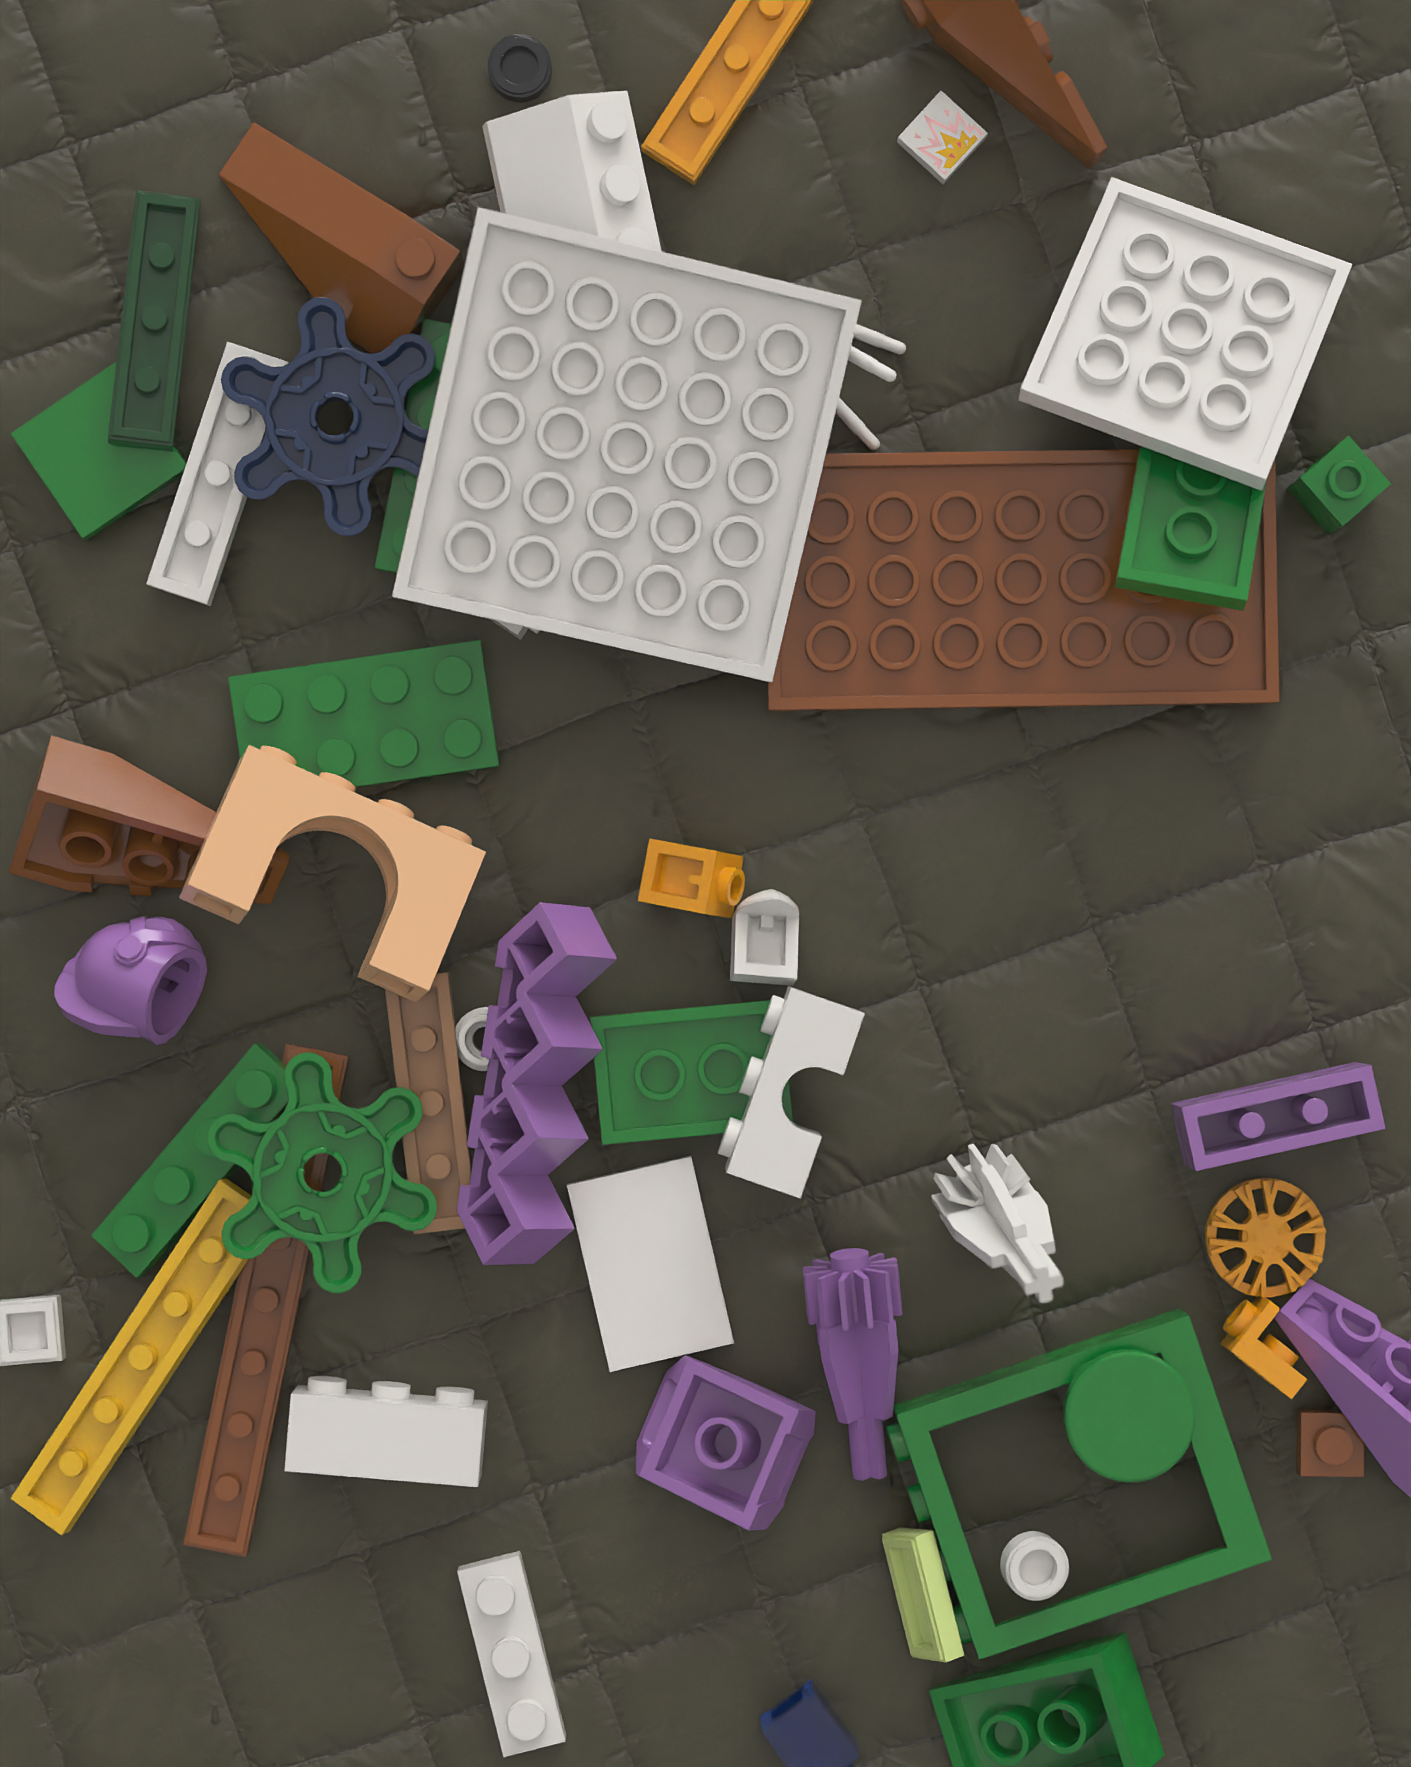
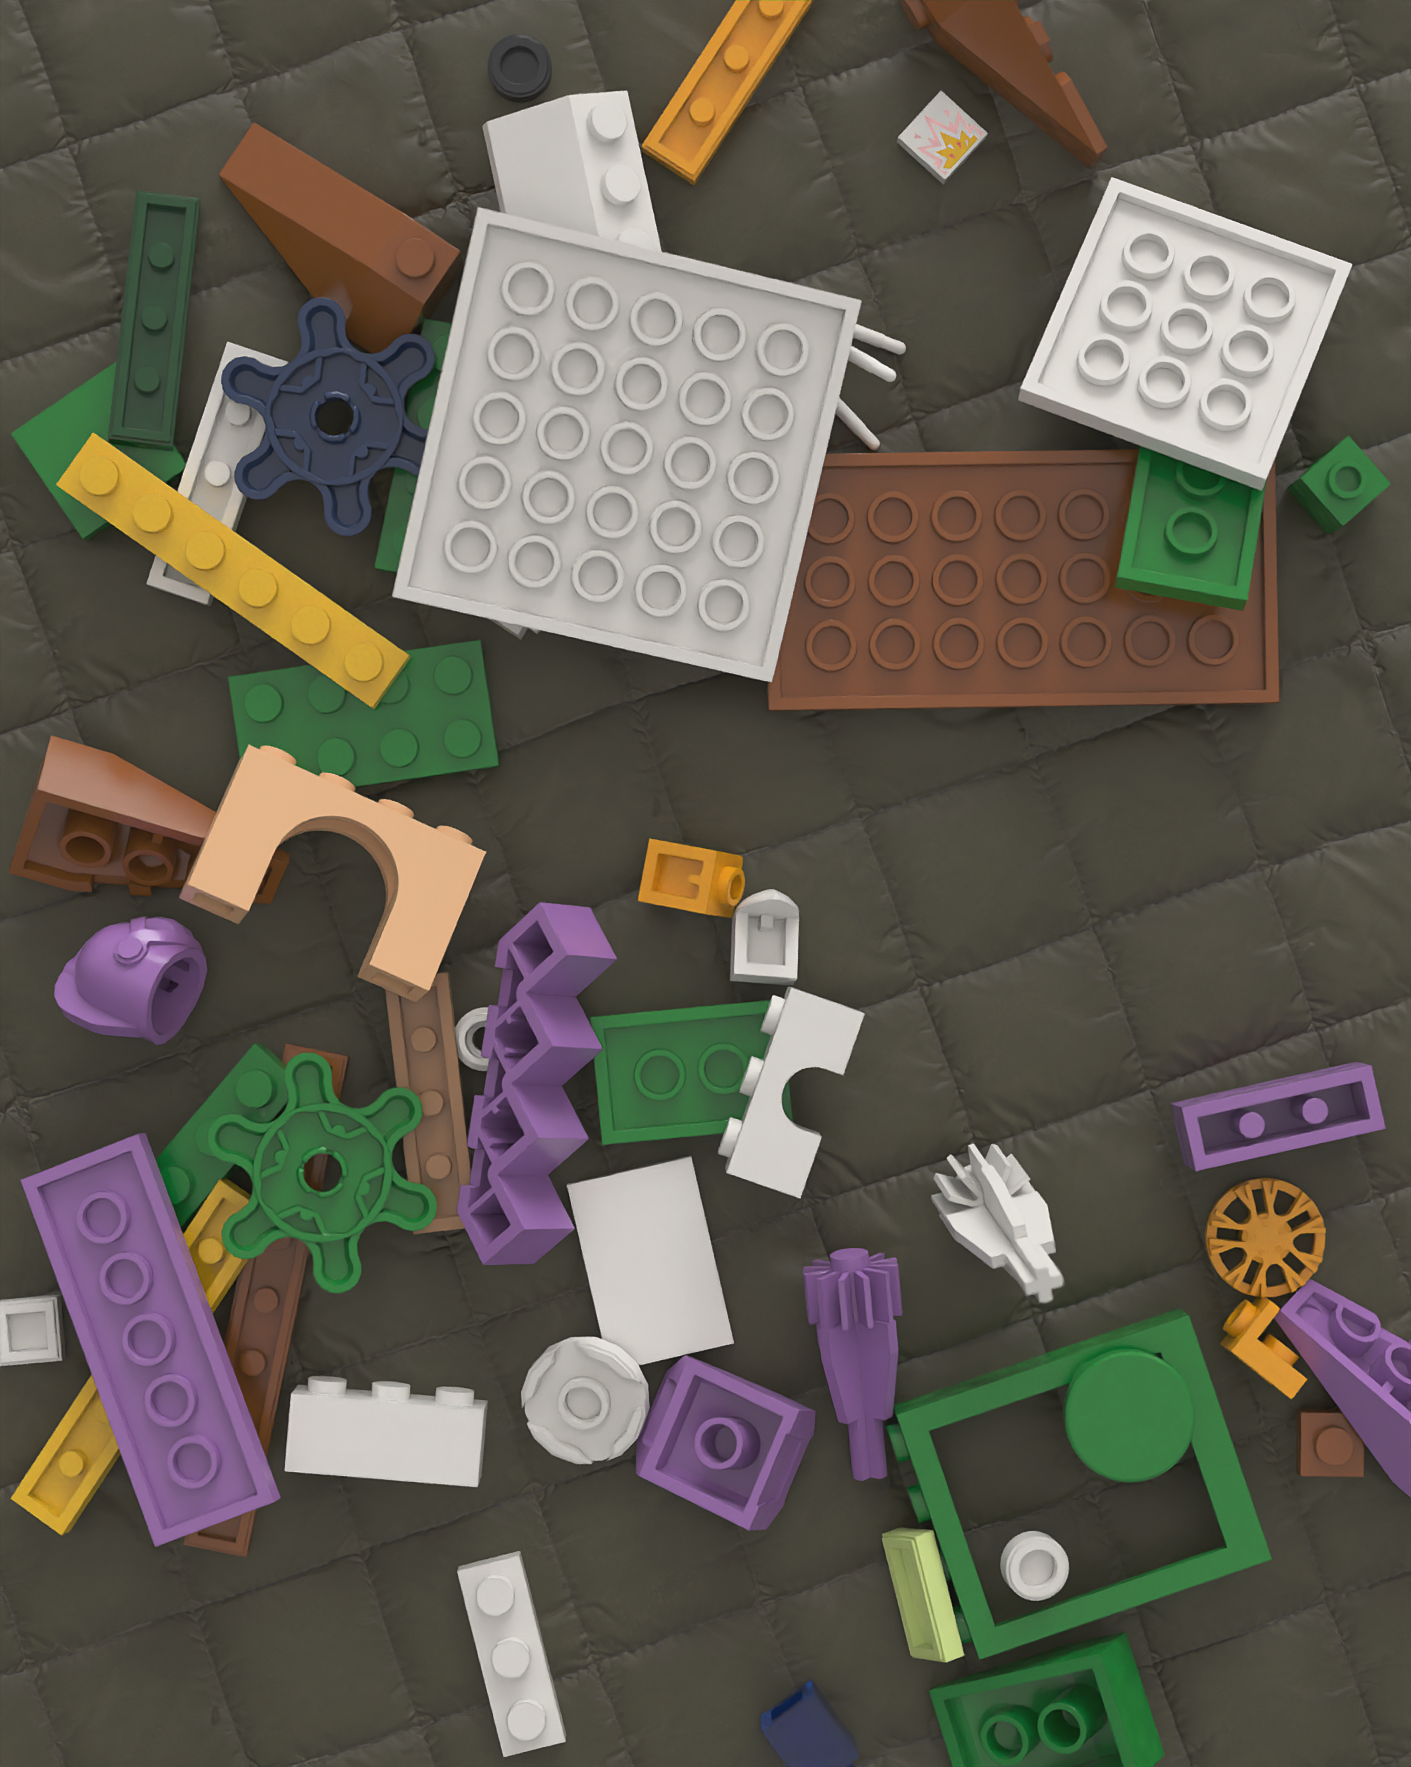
none -> medium lavender plate [21,1133,281,1547]
none -> yellow plate [56,432,411,709]
none -> white tile [521,1337,650,1464]

